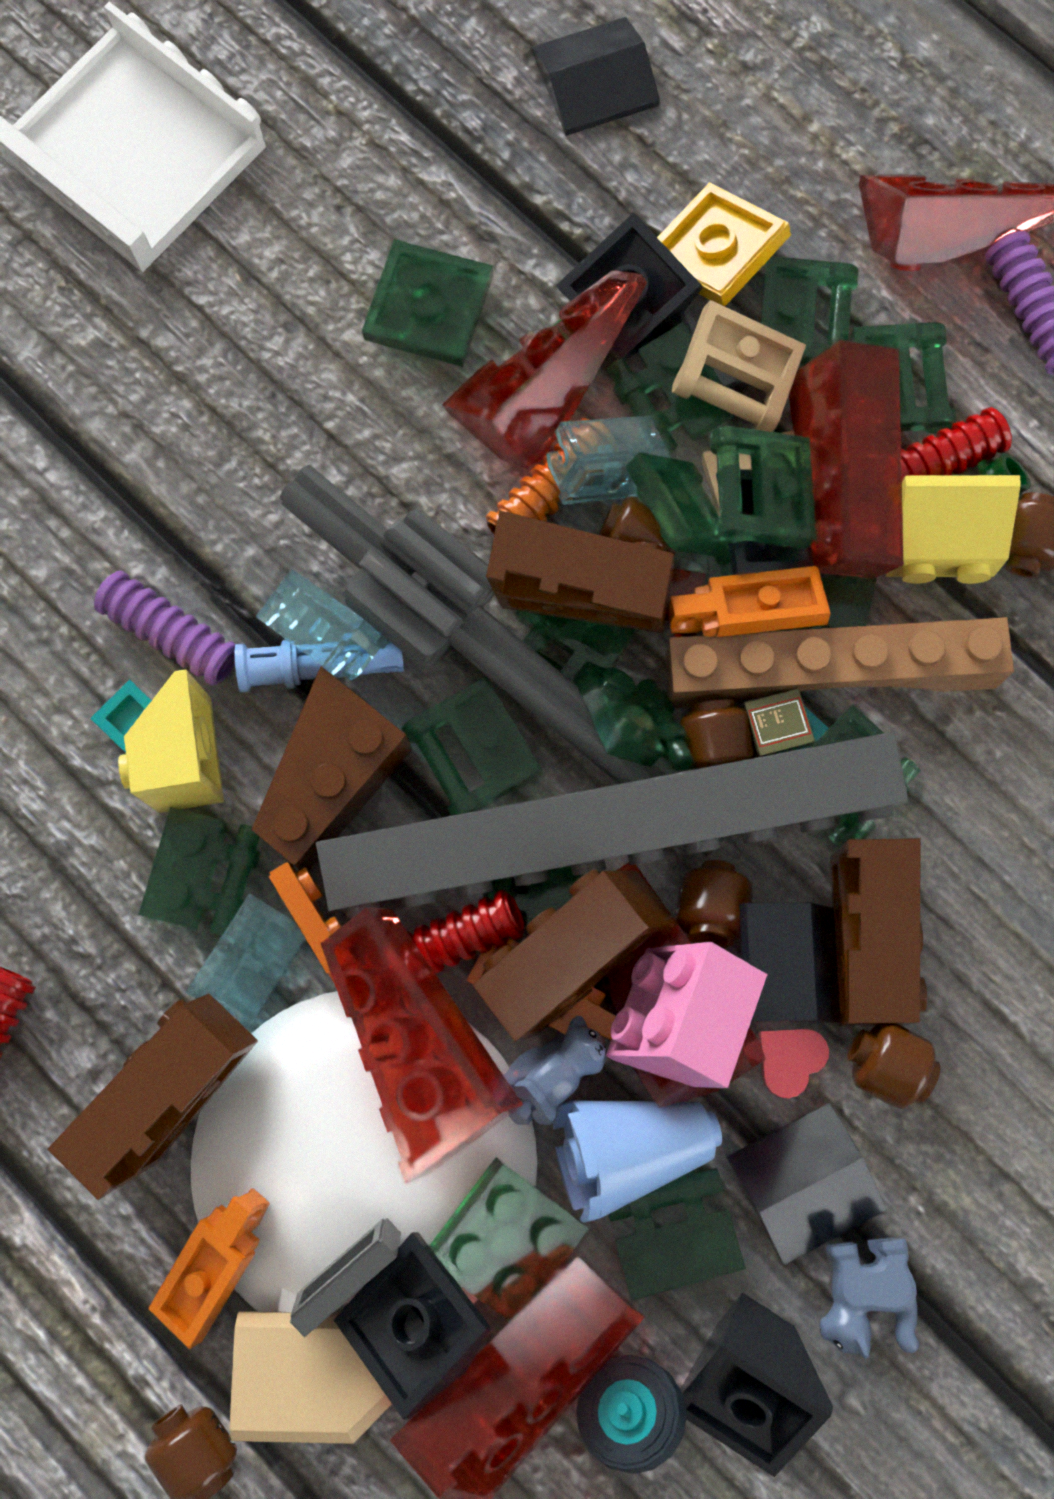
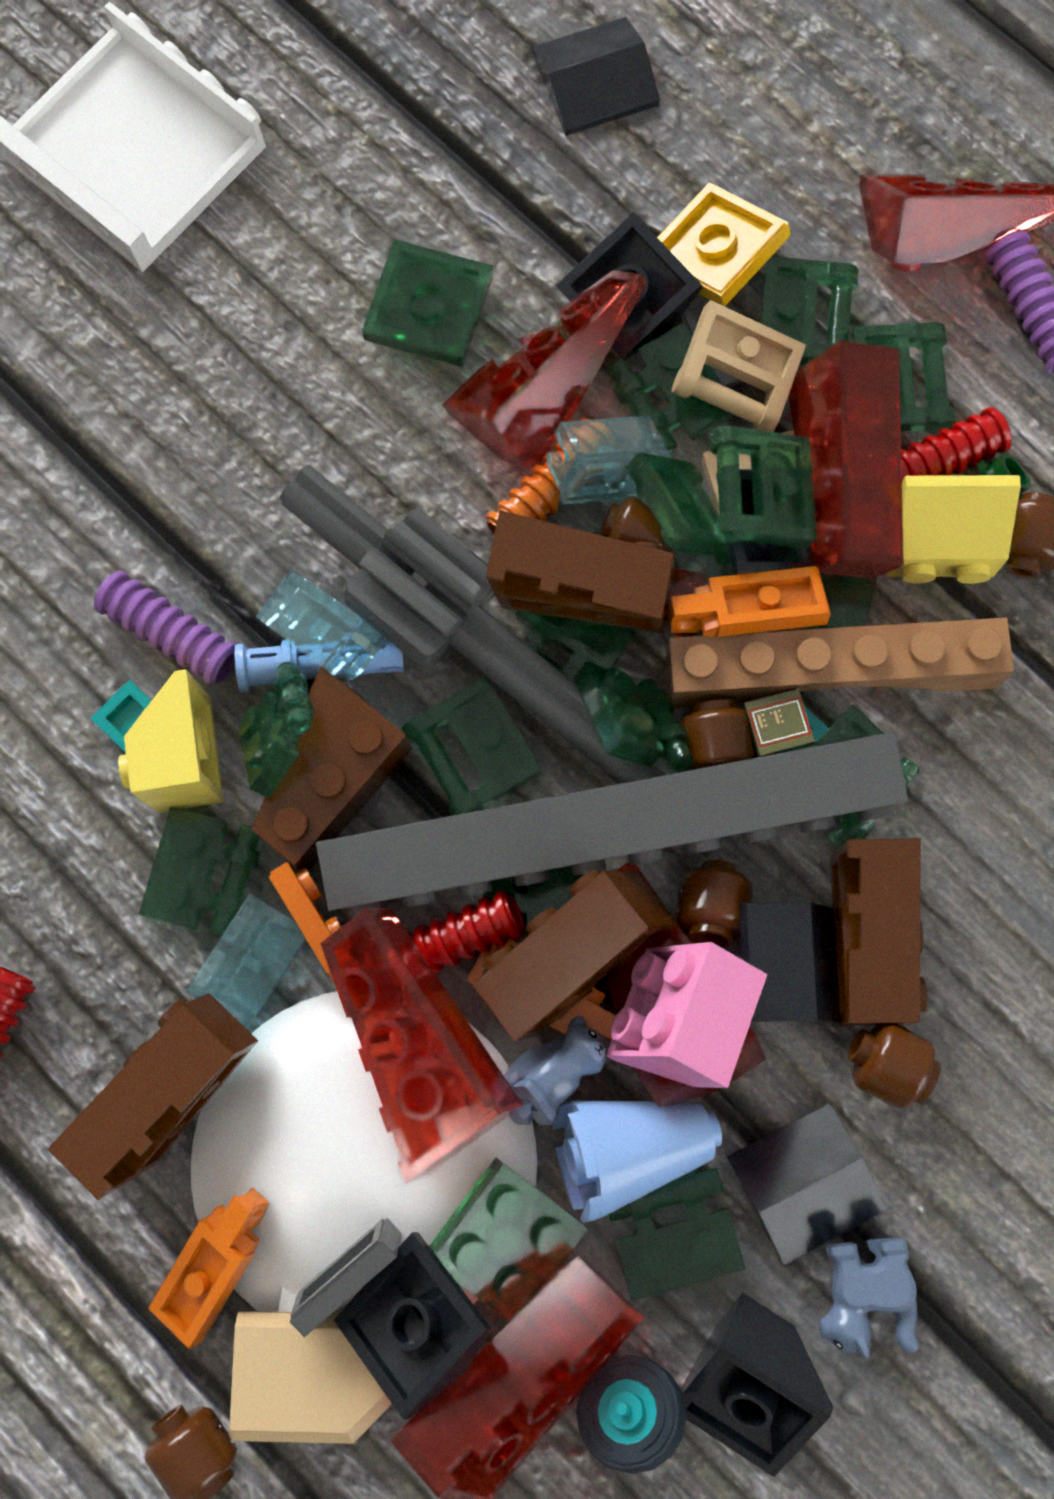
coral tile [758,1029,829,1098] -> none
none -> clear green plate [238,662,314,798]

